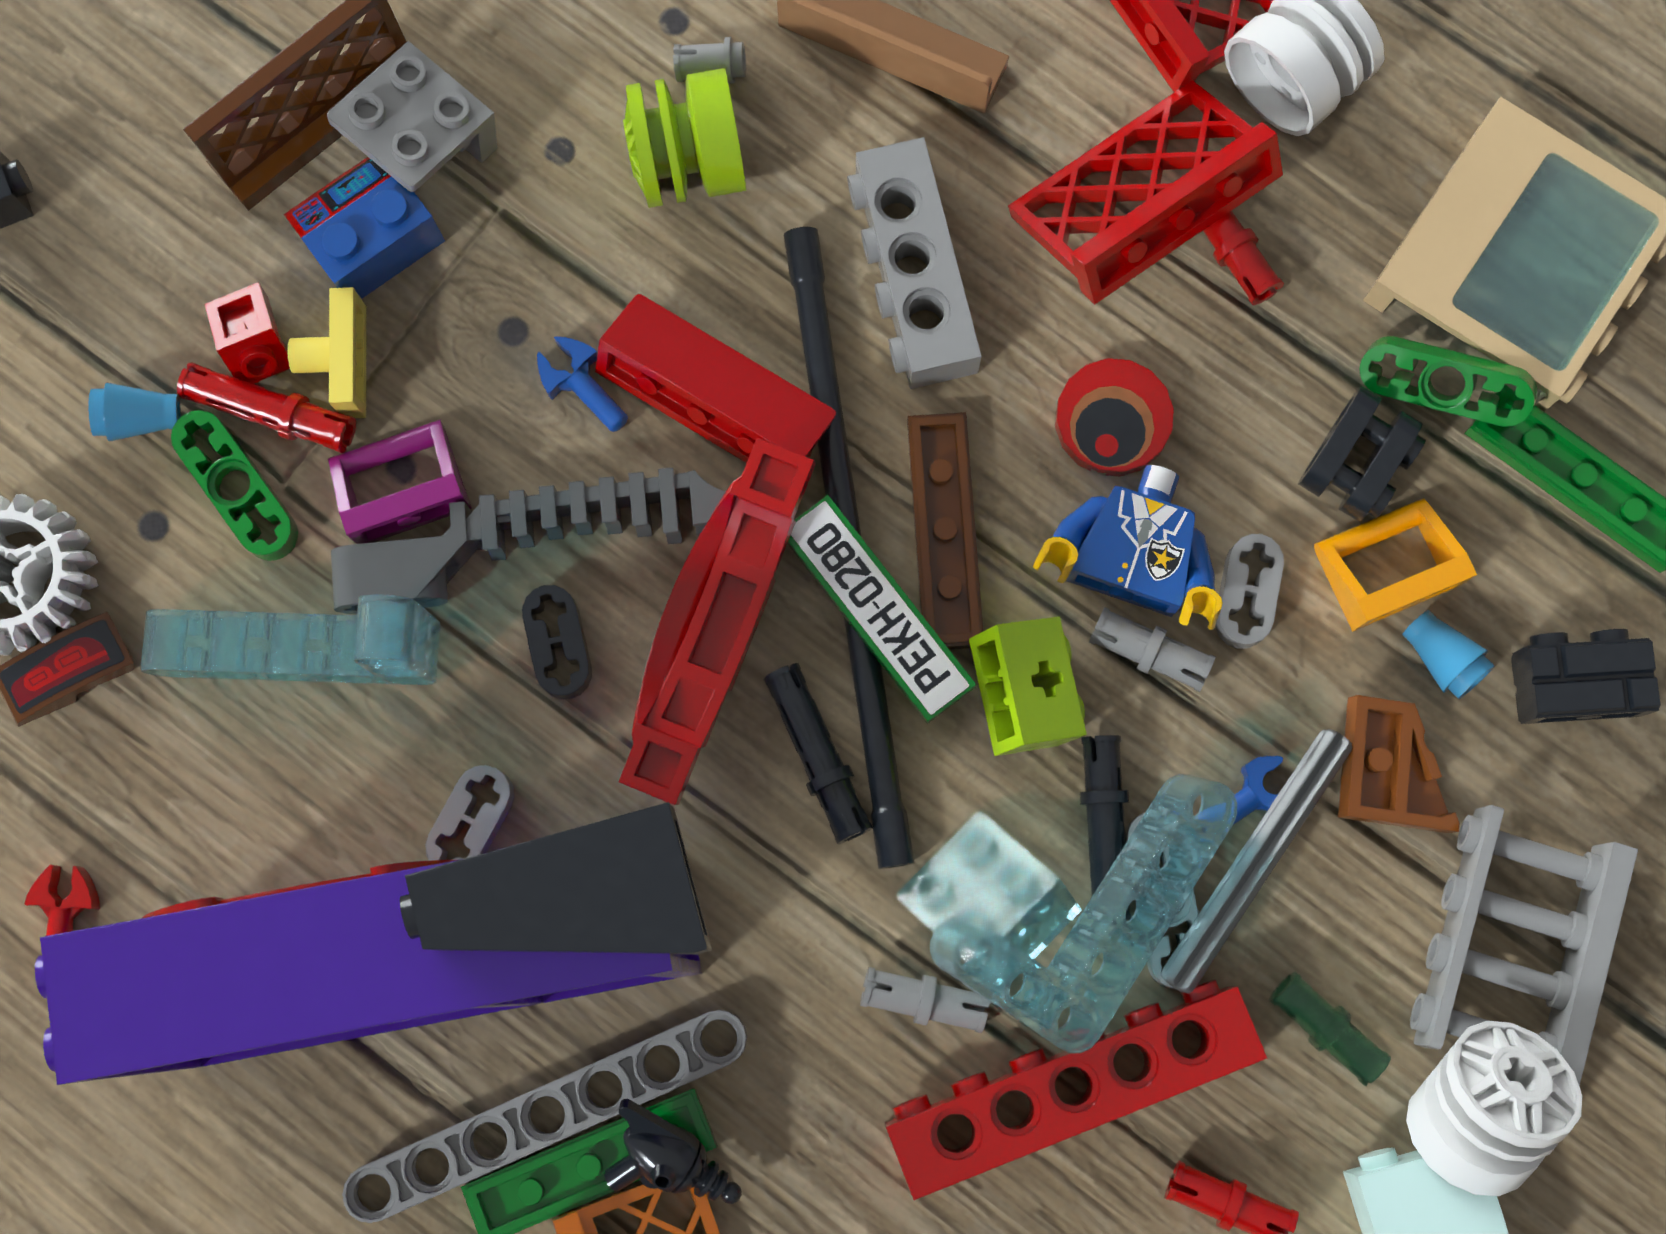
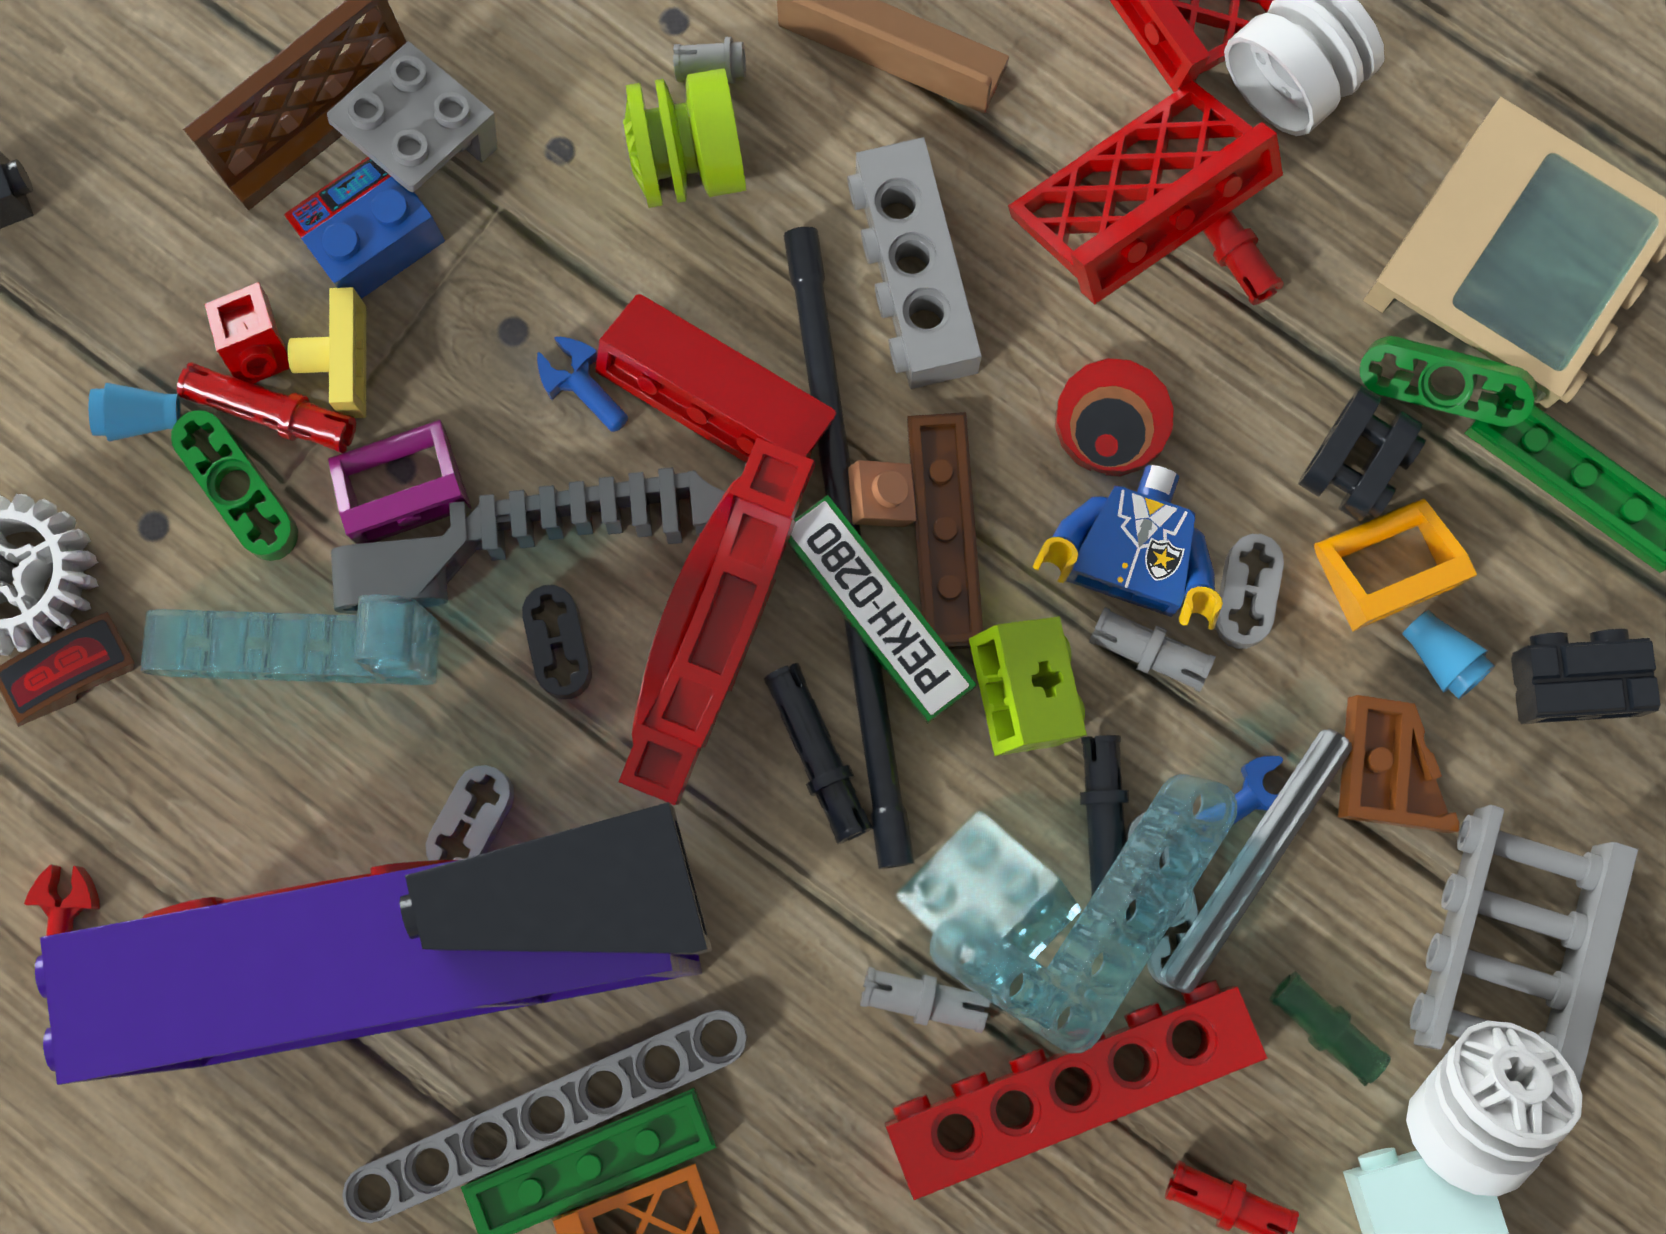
black piece [604,1099,742,1204] -> none
none -> nougat plate [848,460,916,527]

